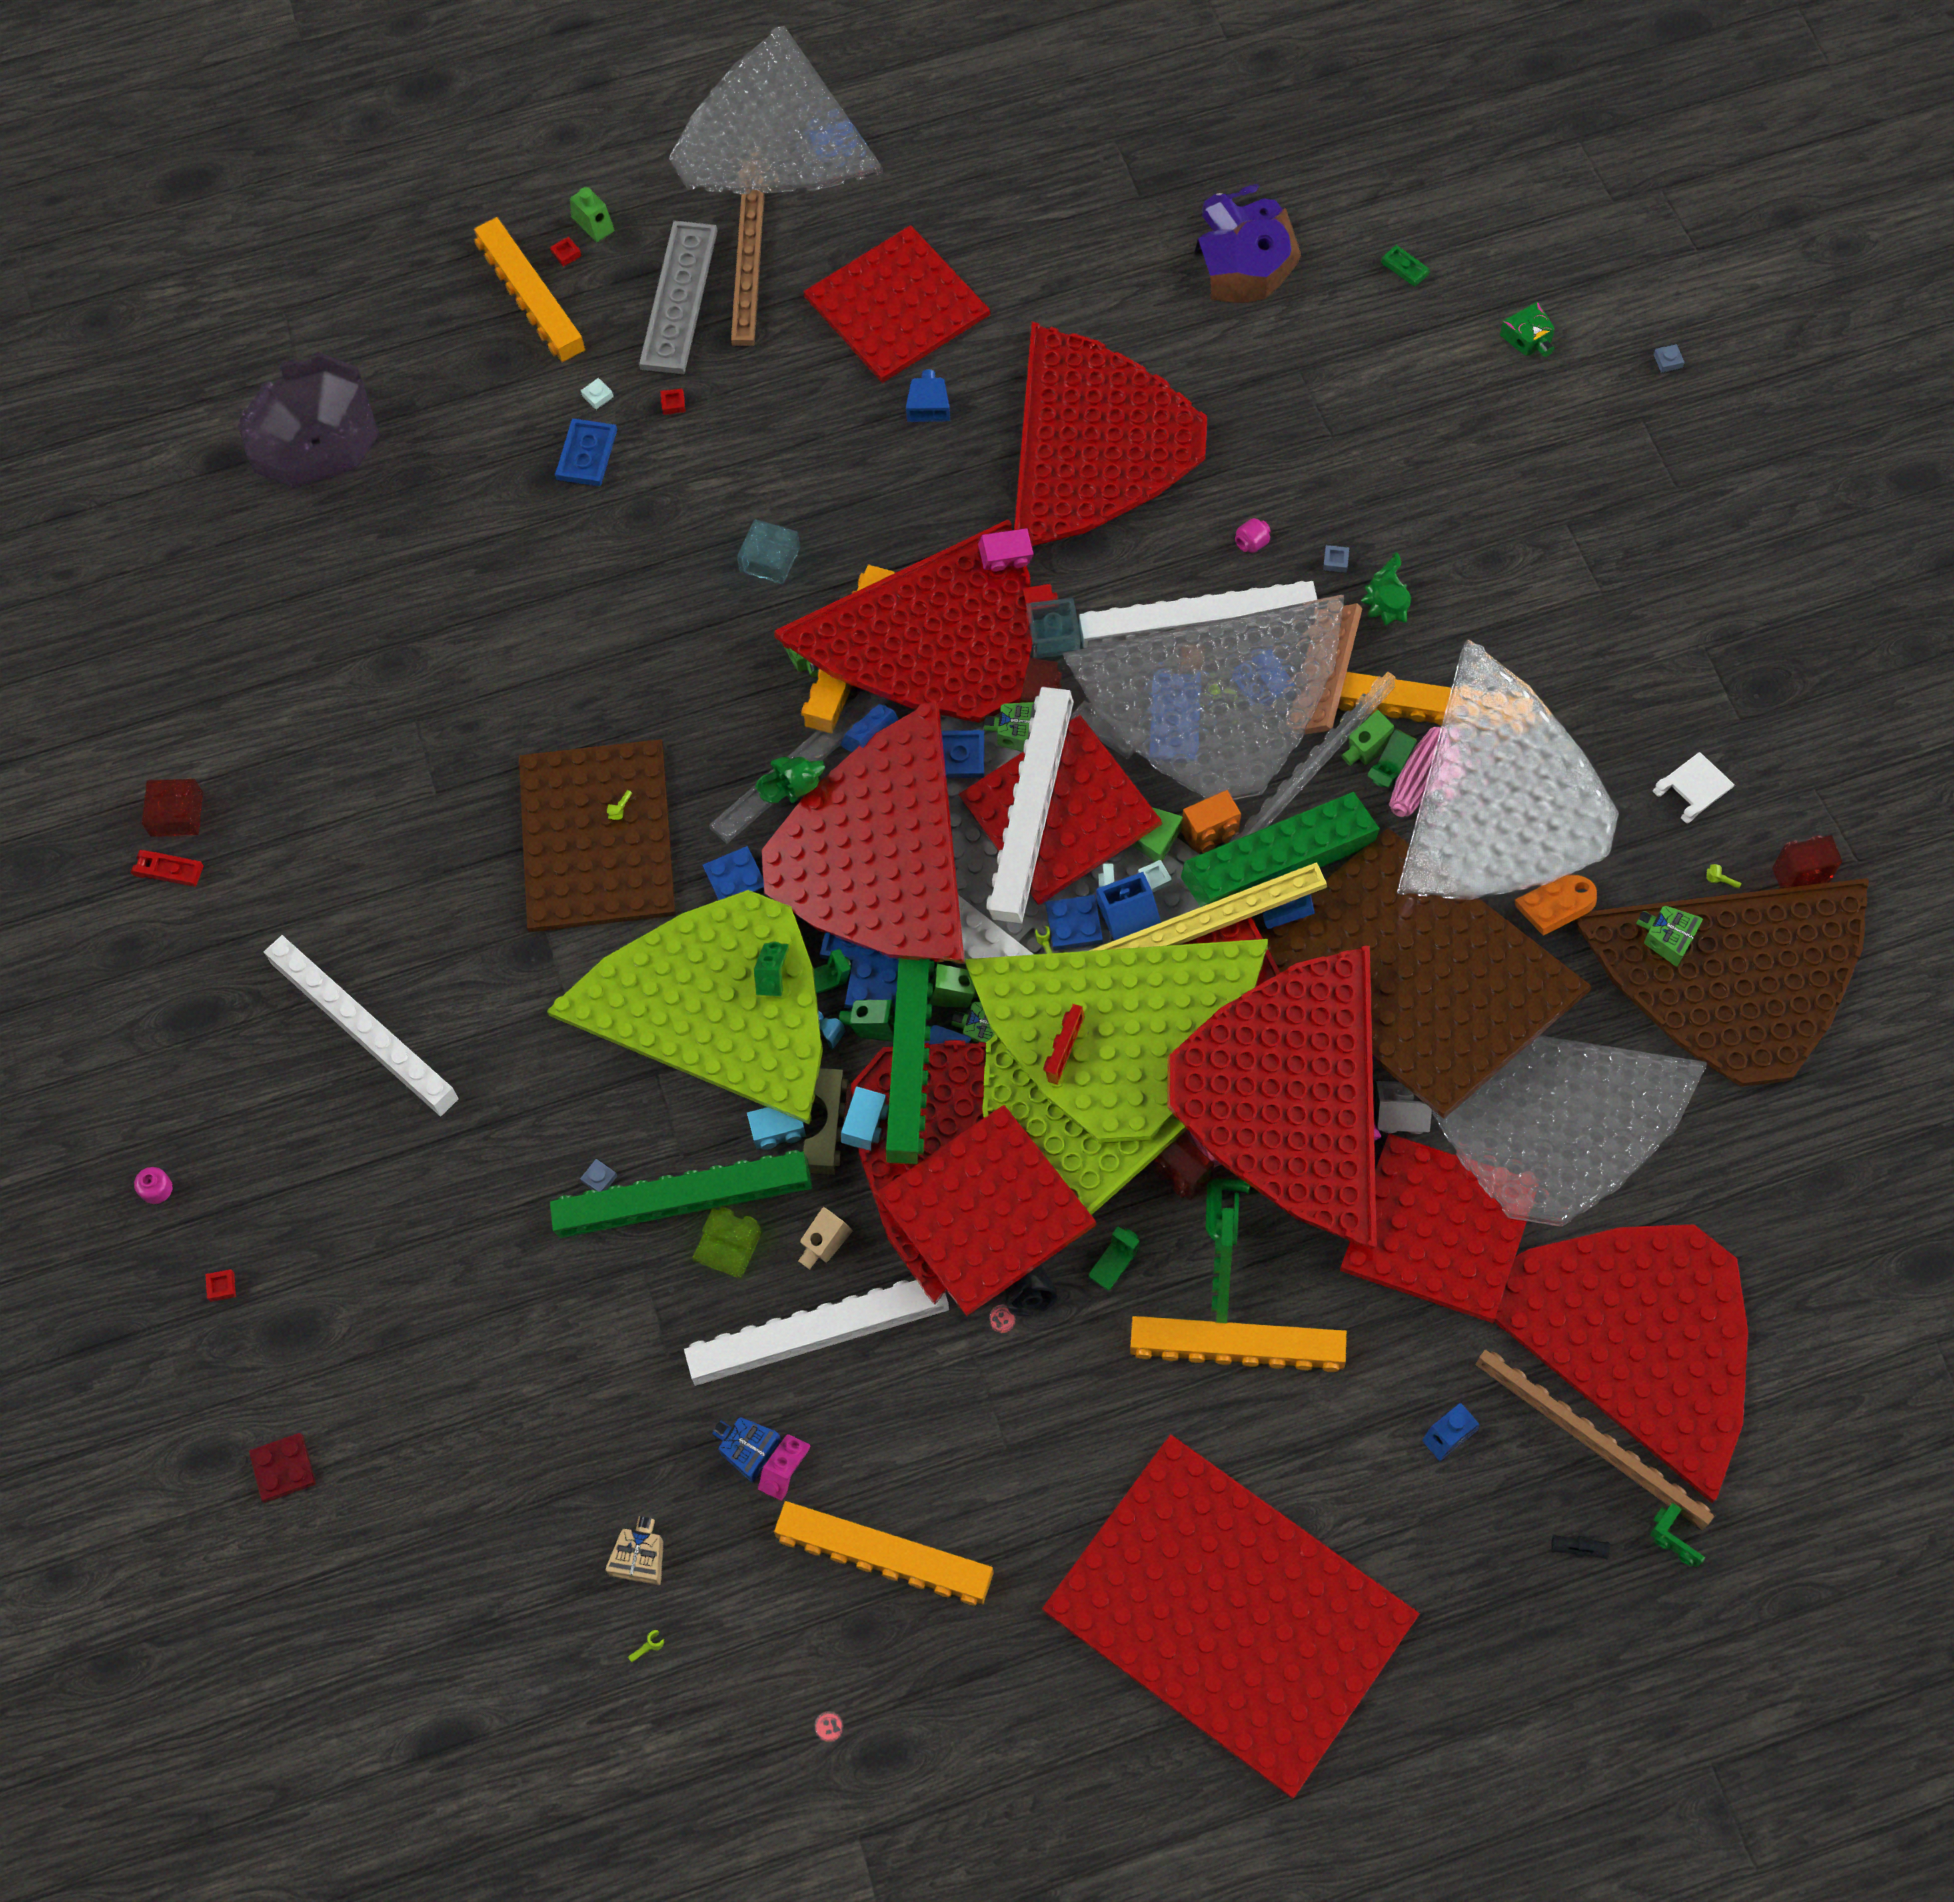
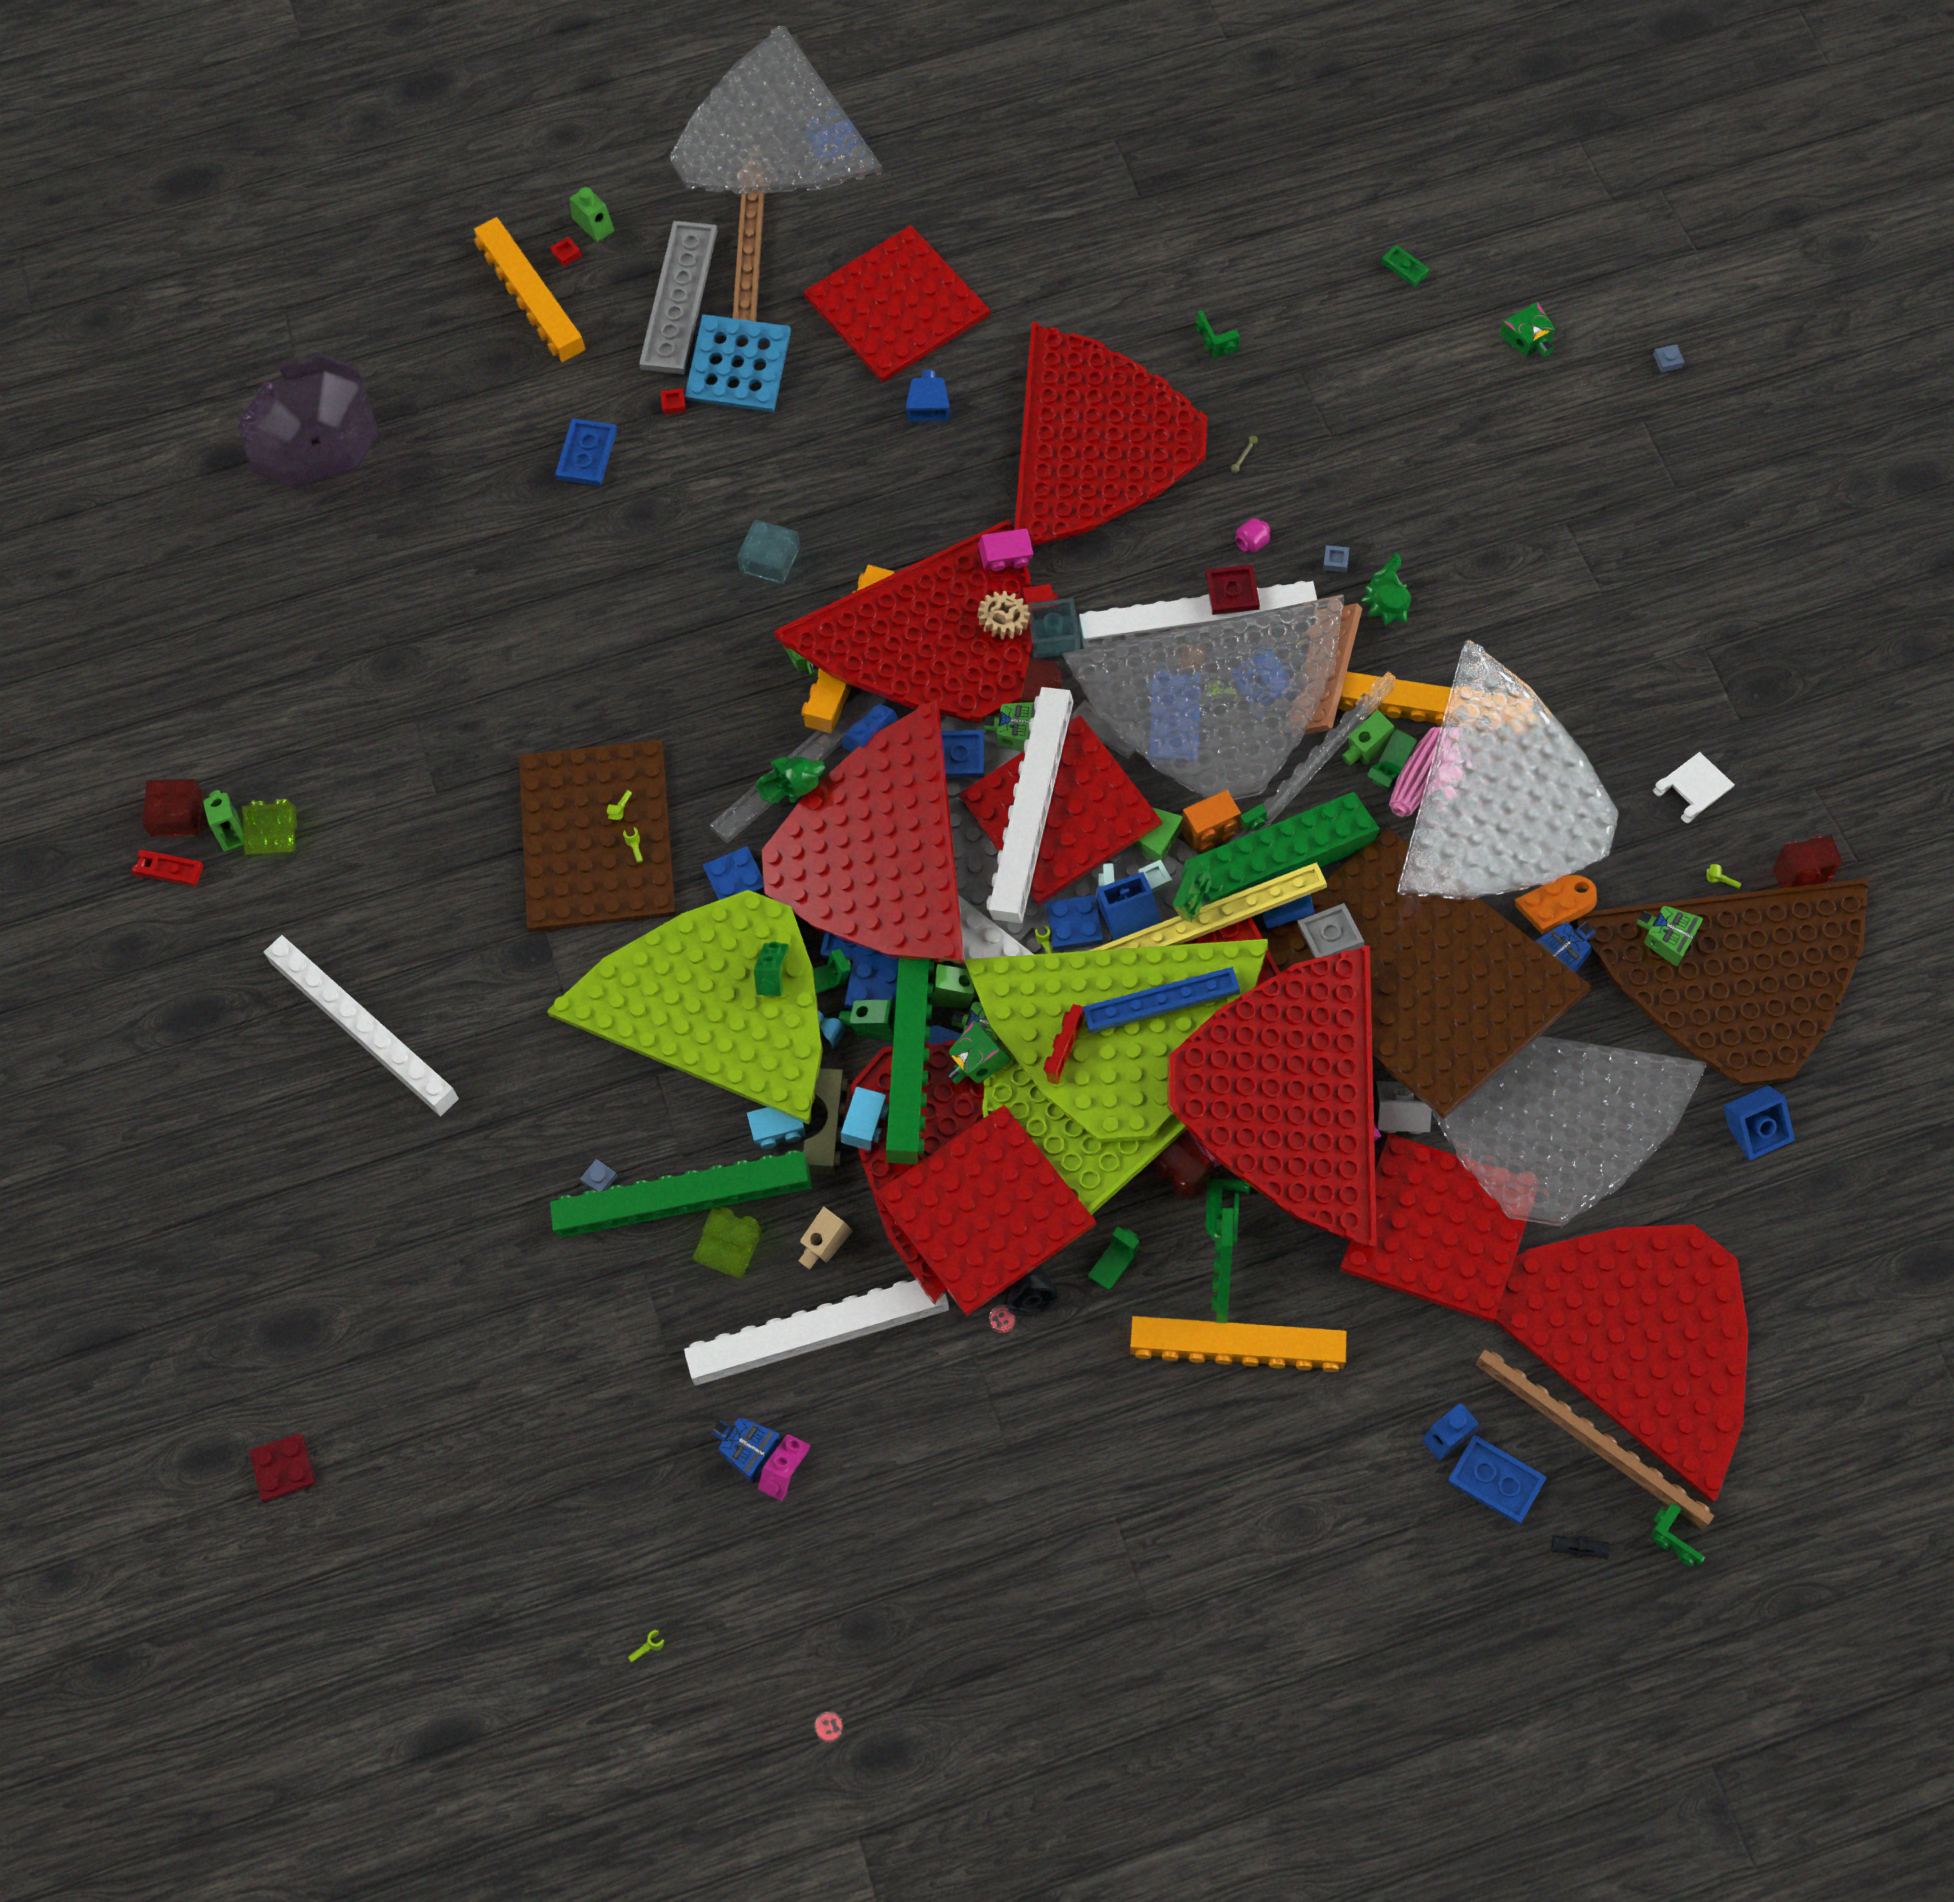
dark pink head [134,1167,172,1204] -> none
red plate [205,1269,236,1302] -> none
light aqua plate [581,378,614,409] -> none
tan torso [606,1516,663,1585] -> none
light orange brick [774,1501,993,1606] -> none
red plate [1042,1434,1420,1799] -> none
dark purple piece [1194,184,1301,303] -> none
none -> bright green torso [203,790,247,852]
none -> clear neon green plate [242,799,297,855]
none -> lime hand [623,827,643,863]
none -> dark azure piece [685,314,791,413]
none -> green torso [947,1020,1011,1084]
none -> tan gear [977,591,1030,639]
none -> blue plate [1083,967,1240,1033]
none -> green plate [1172,859,1212,922]
none -> green bracket [1194,310,1240,358]
none -> dark red plate [1205,564,1260,615]
none -> olive hinge [1230,436,1258,473]
none -> green plate [1240,804,1267,833]
none -> light grey plate [1298,903,1365,958]
none -> blue plate [1447,1435,1546,1525]
none -> torso [1535,922,1595,973]
none -> blue slope [1723,1086,1795,1160]

